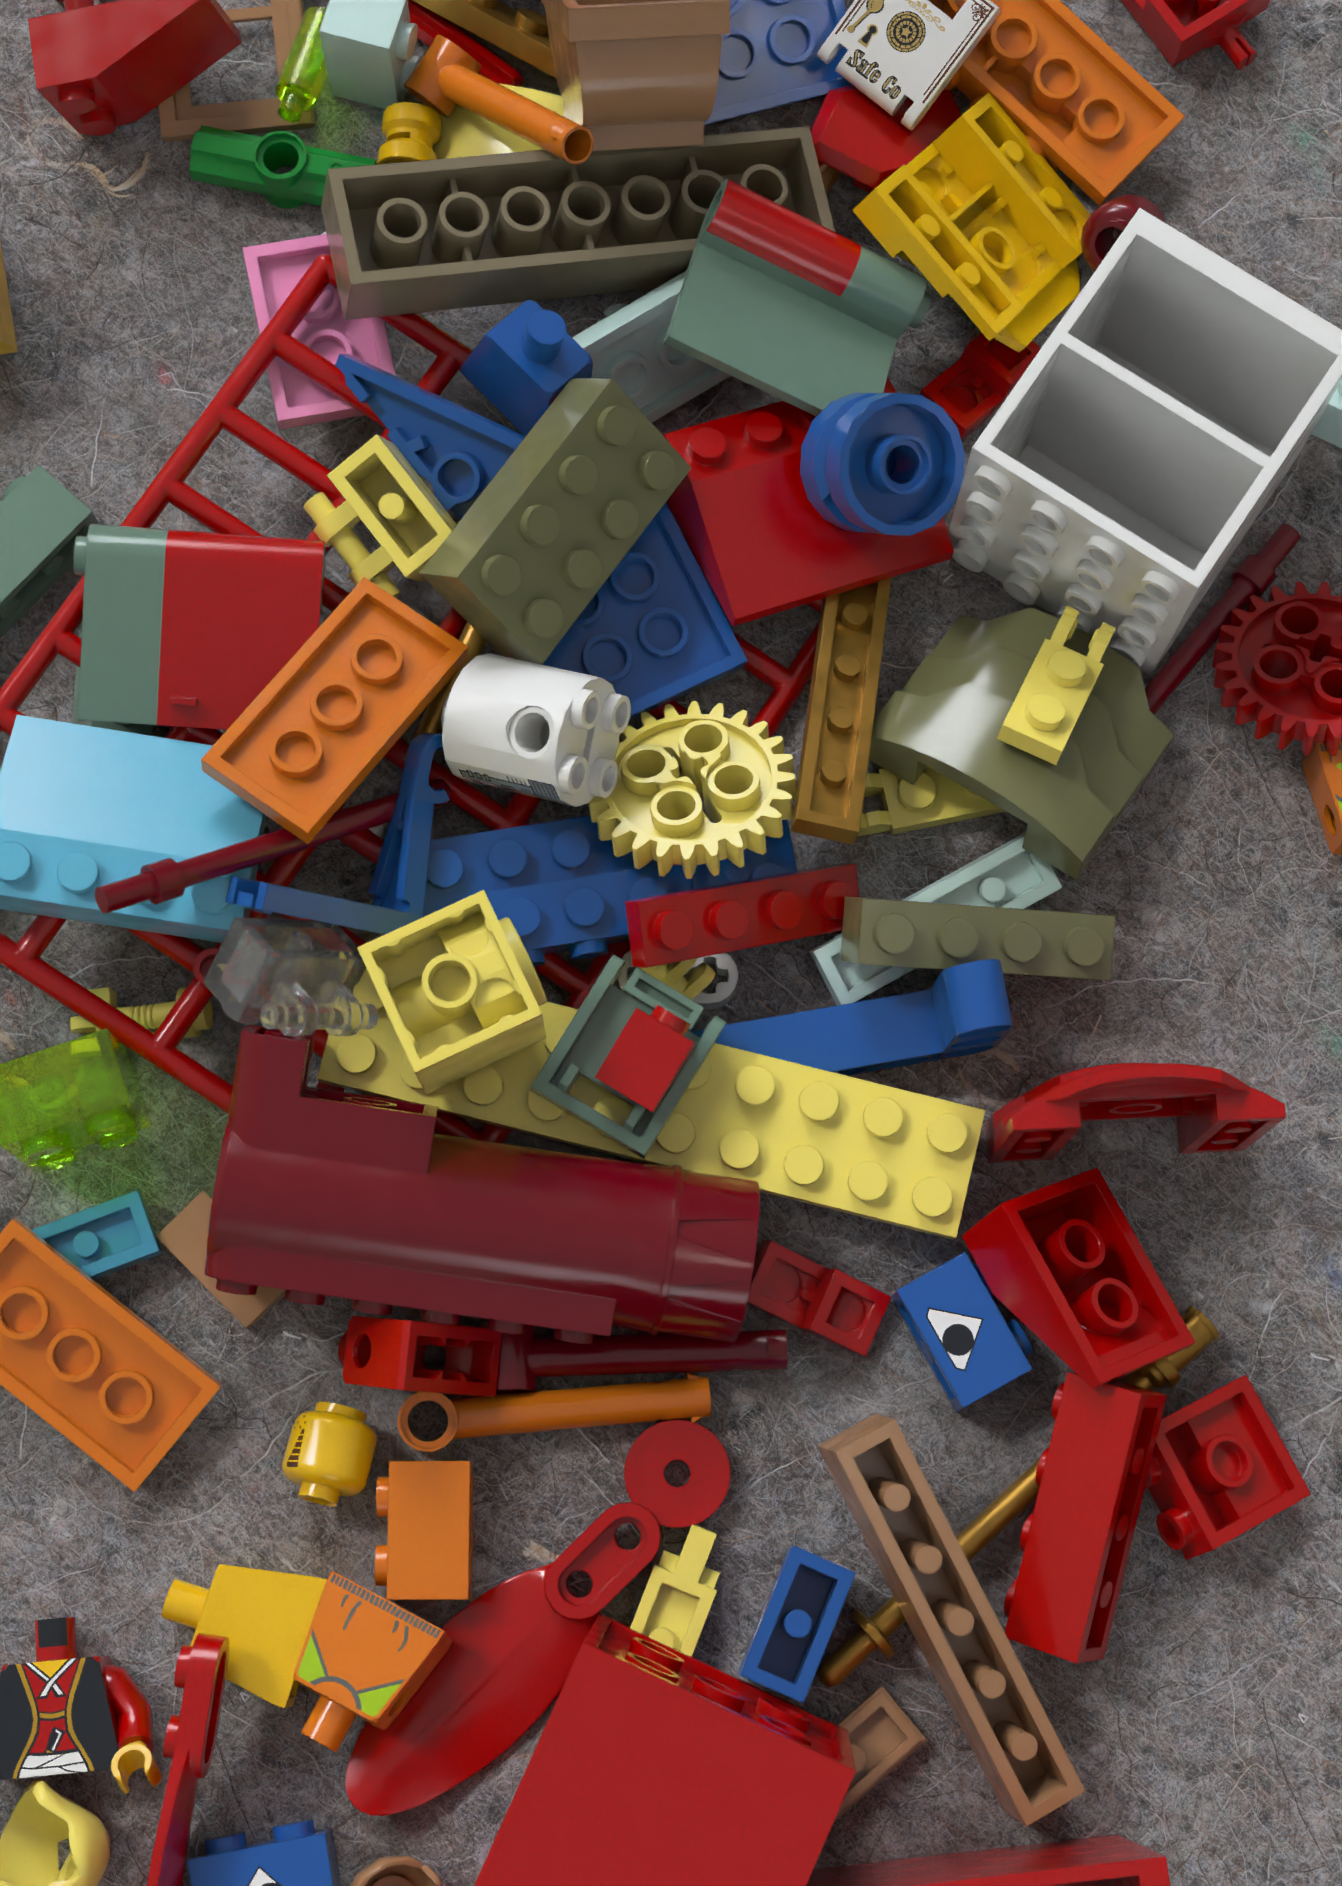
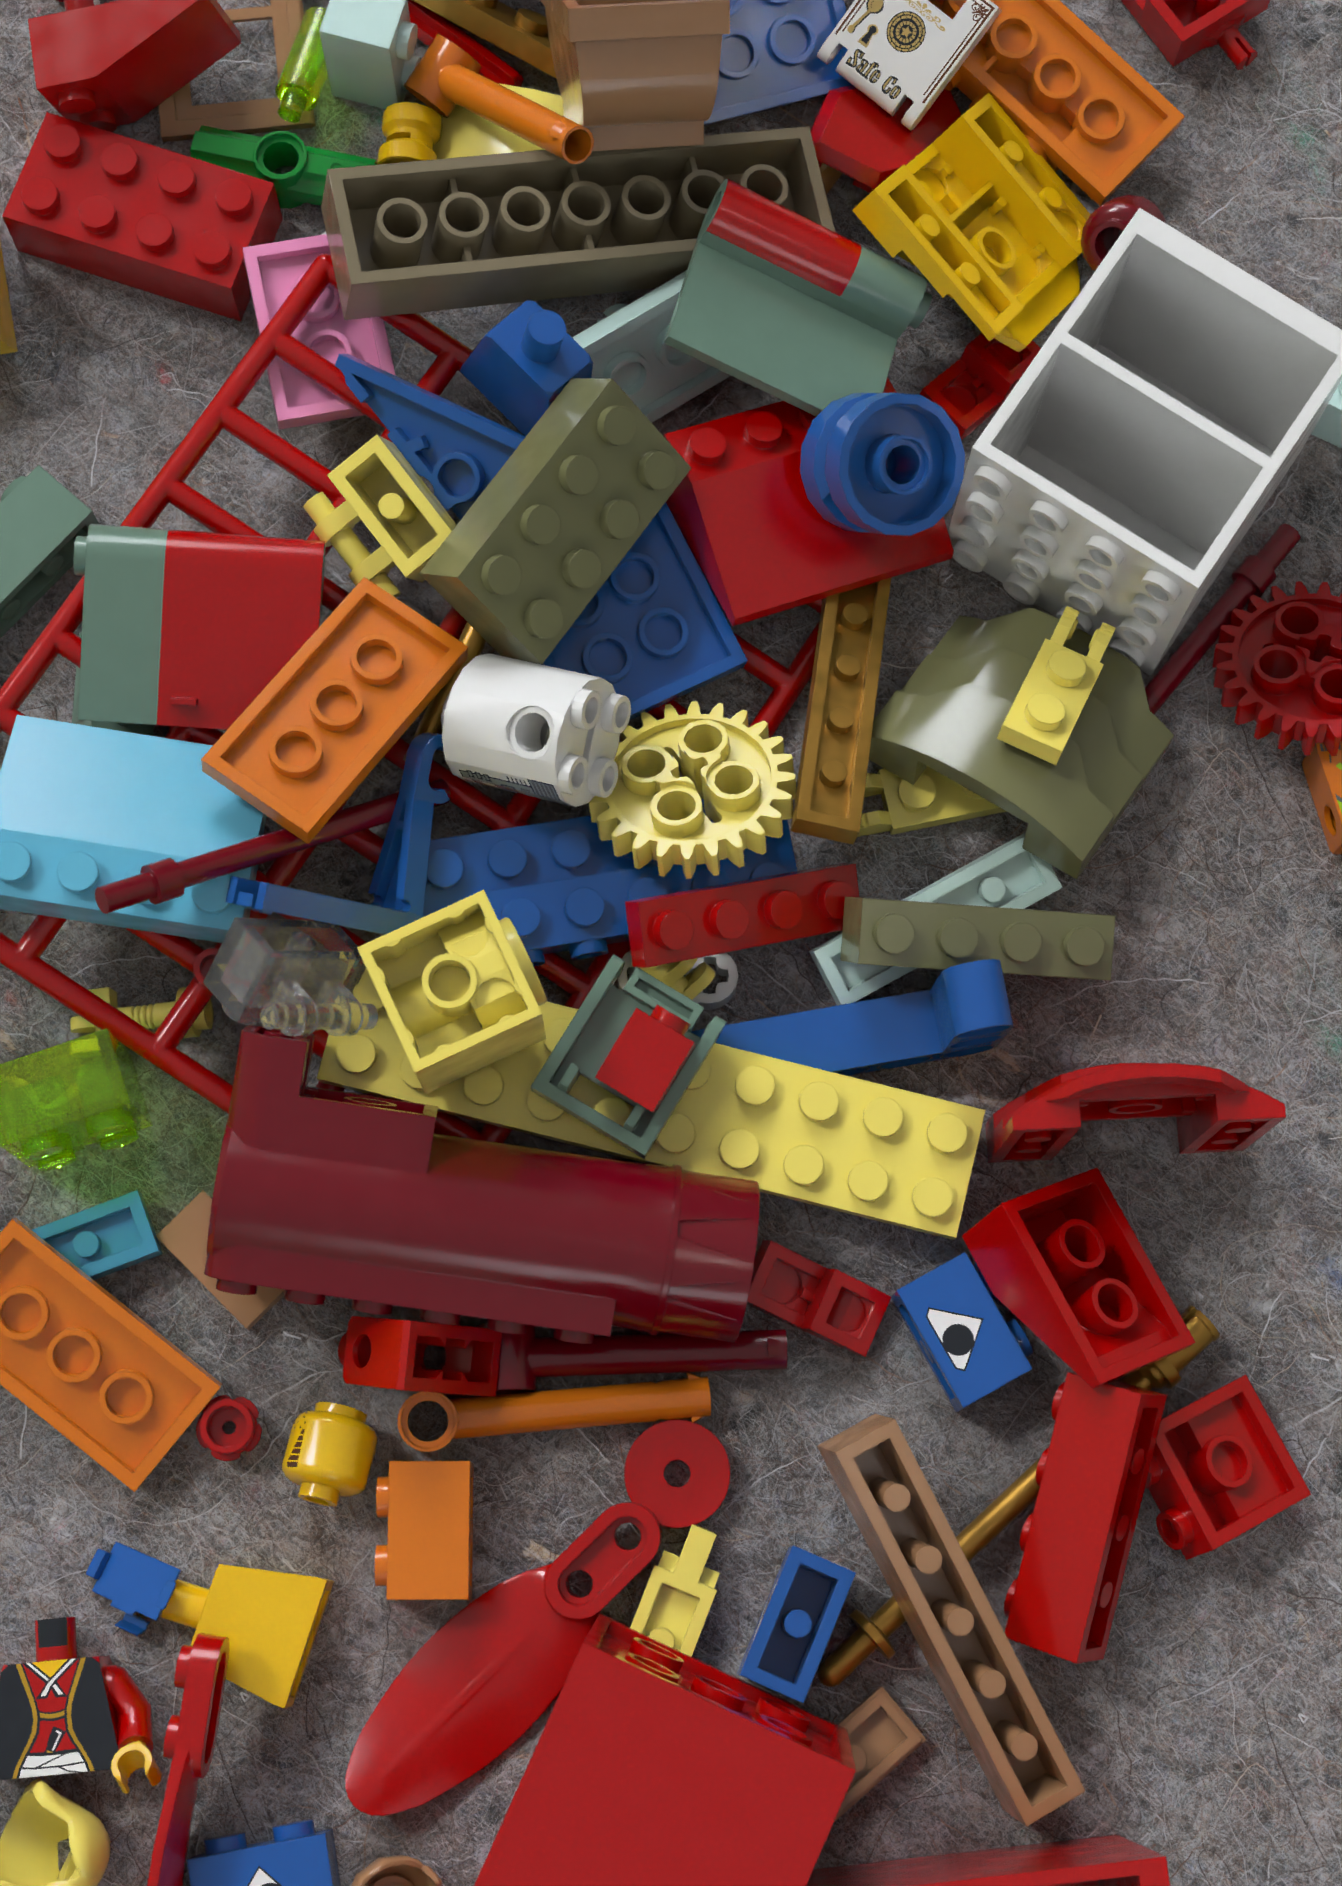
orange torso [293,1571,453,1752] -> none
none -> red brick [2,112,283,321]
none -> blue piece [86,1541,181,1636]
none -> red plate [196,1395,262,1461]

